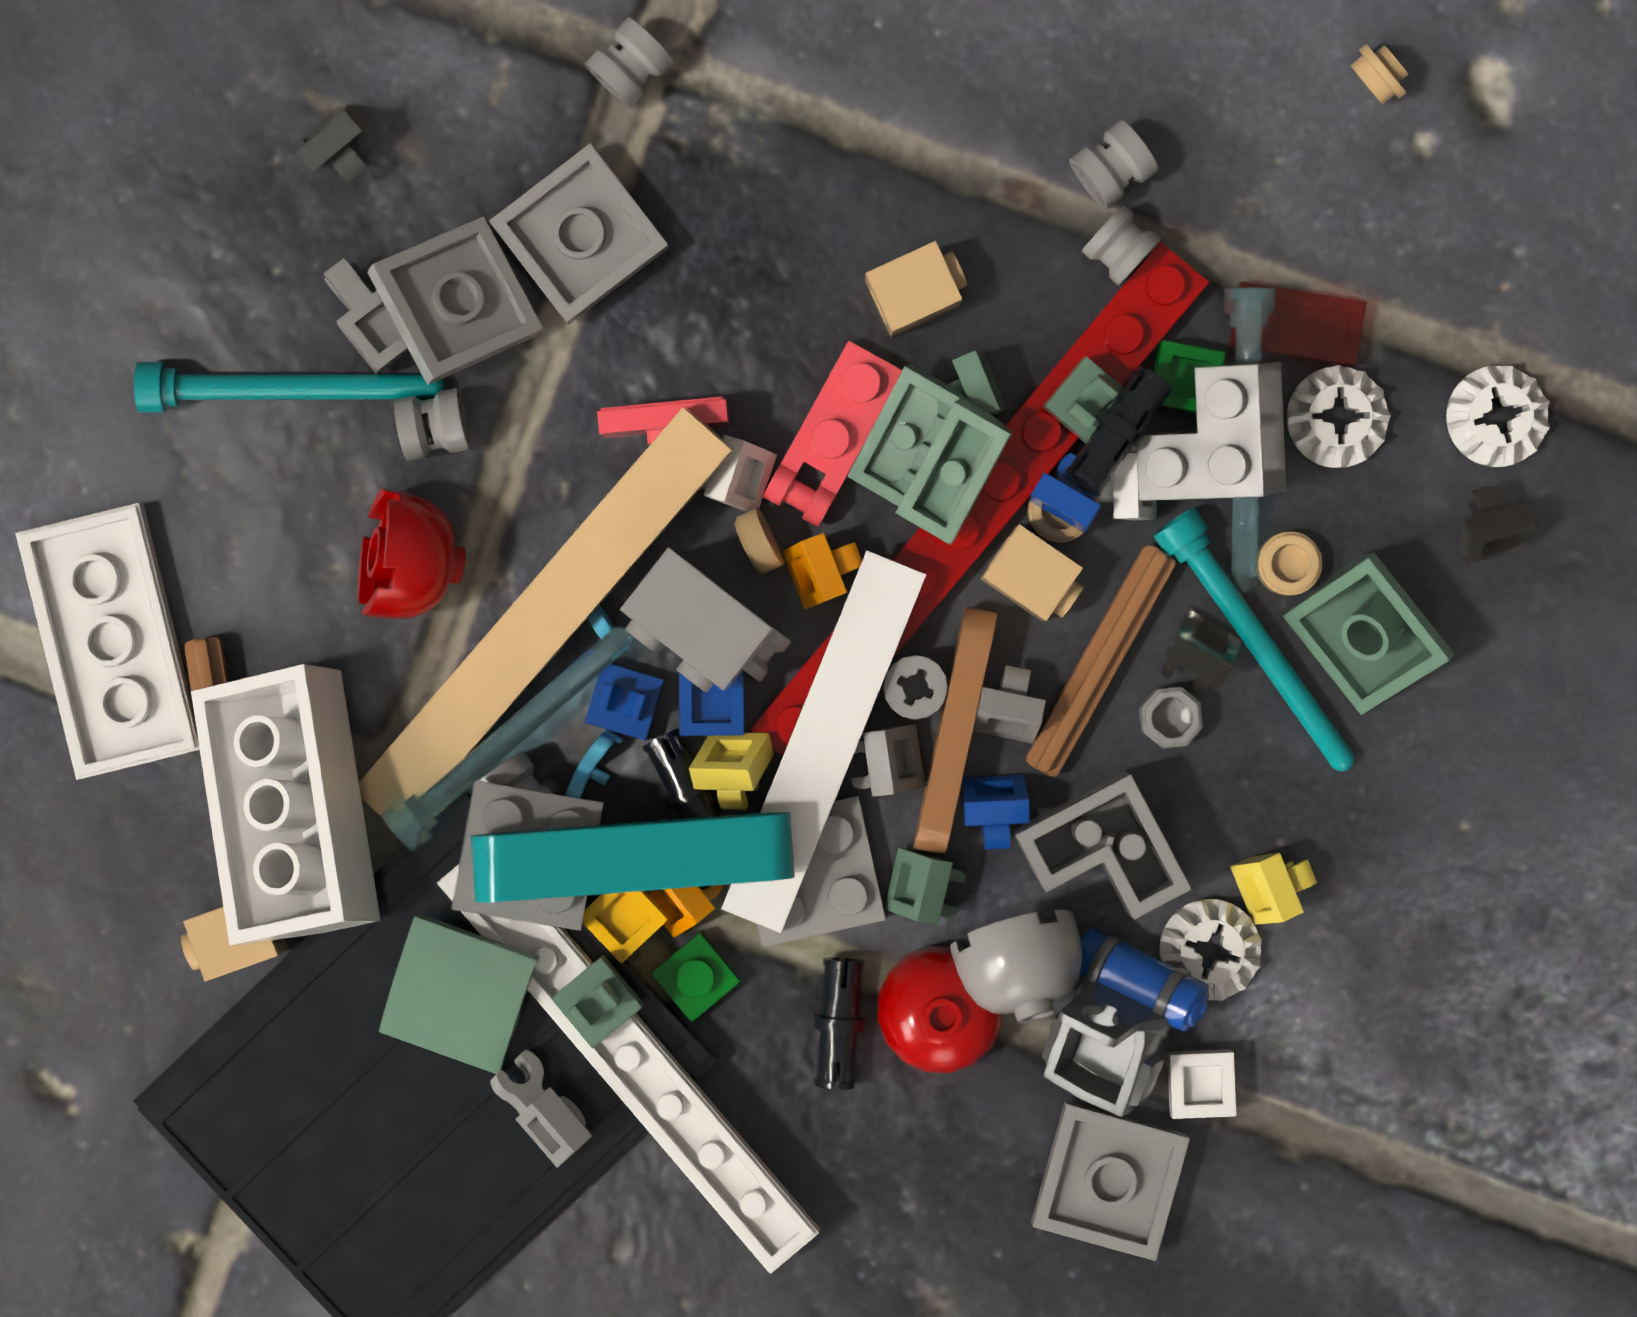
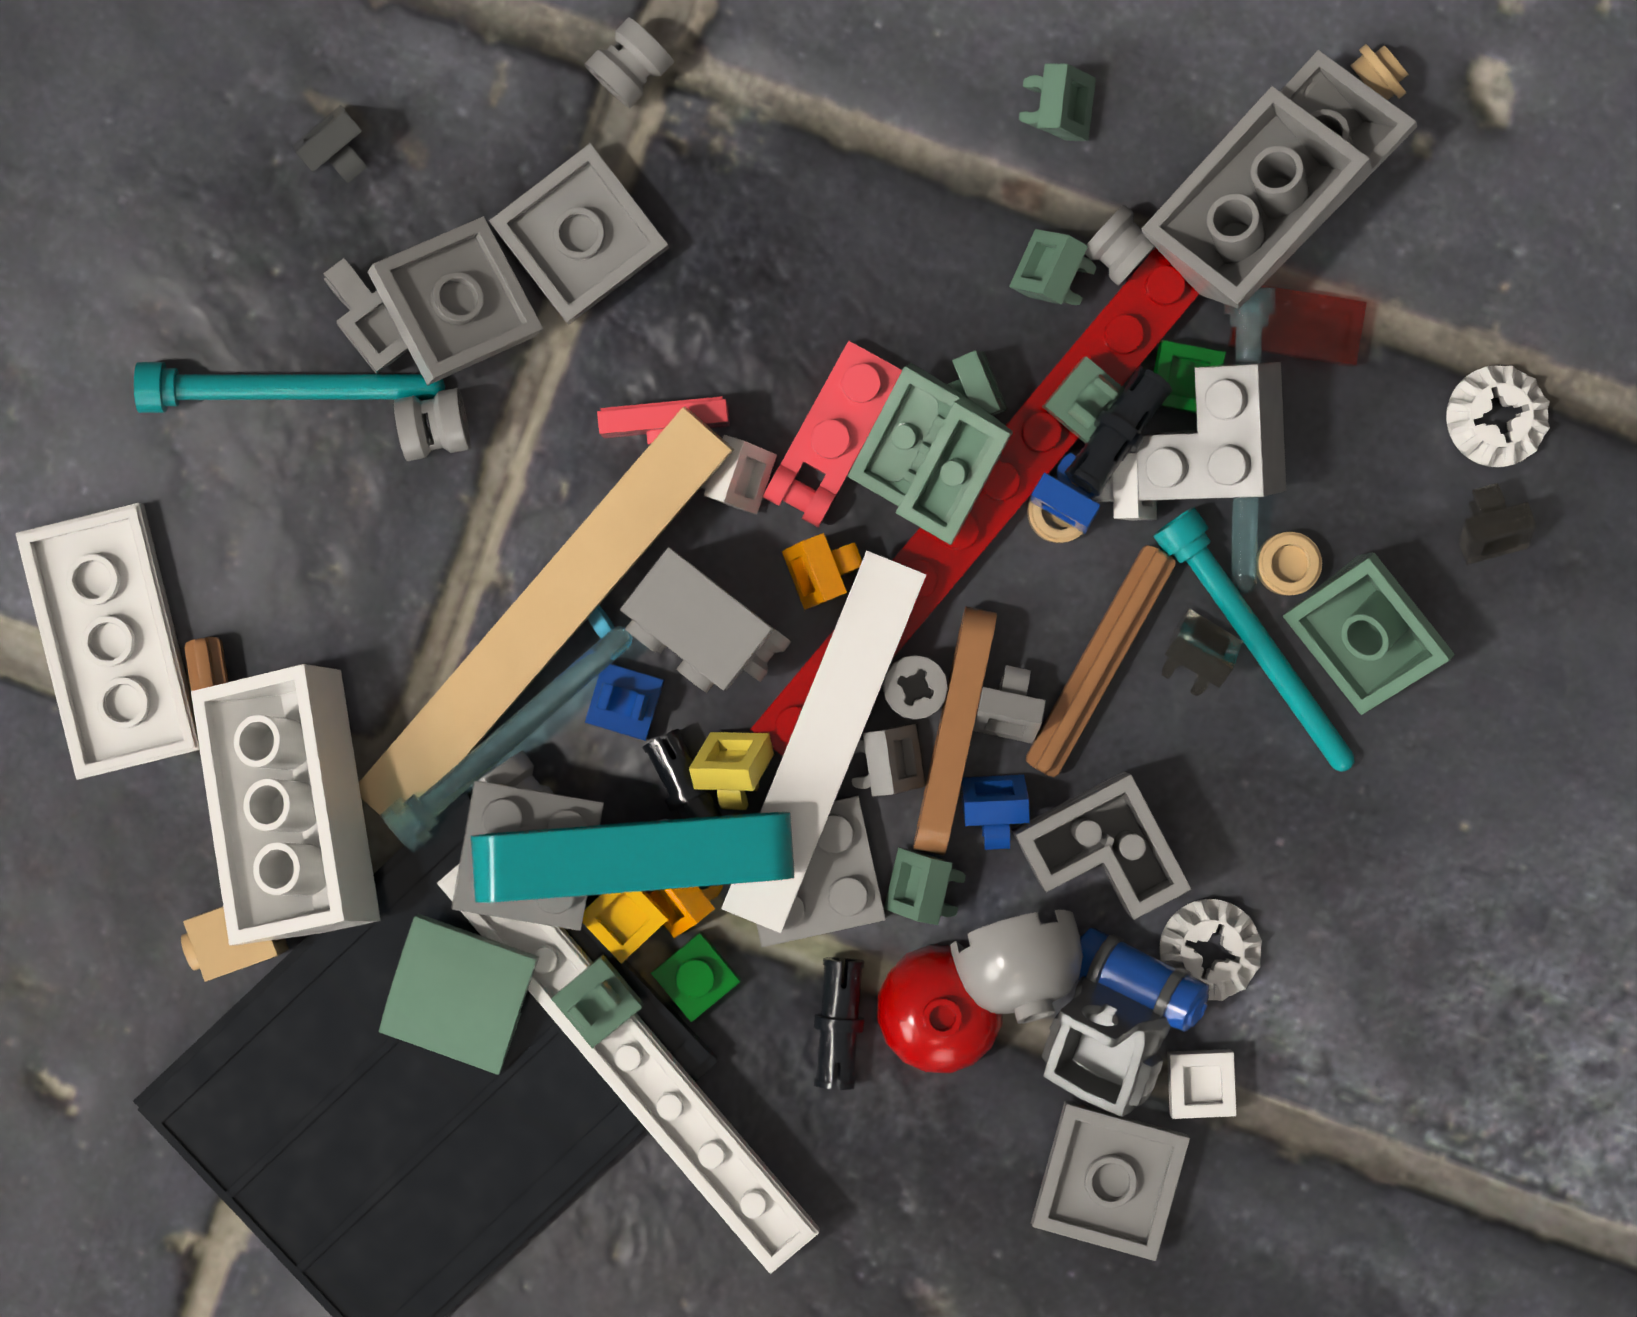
red cylinder [357,488,466,619] -> none
light grey plate [490,1049,592,1168] -> none
medium azure piece [565,729,623,798] -> none
blue tile [679,671,745,736] -> none
tan tile [735,507,784,575] -> none
tan brick [865,241,968,338] -> none
tan brick [980,524,1084,622] -> none
light grey wheel [1069,120,1159,210] -> none
light grey tile [1139,687,1203,748] -> none
light yellow tile [1230,853,1317,925] -> none
white gear [1287,365,1391,468] -> none
none -> sand green tile [1009,229,1096,305]
none -> sand green tile [1019,64,1096,141]
none -> light grey slope [1141,50,1417,309]

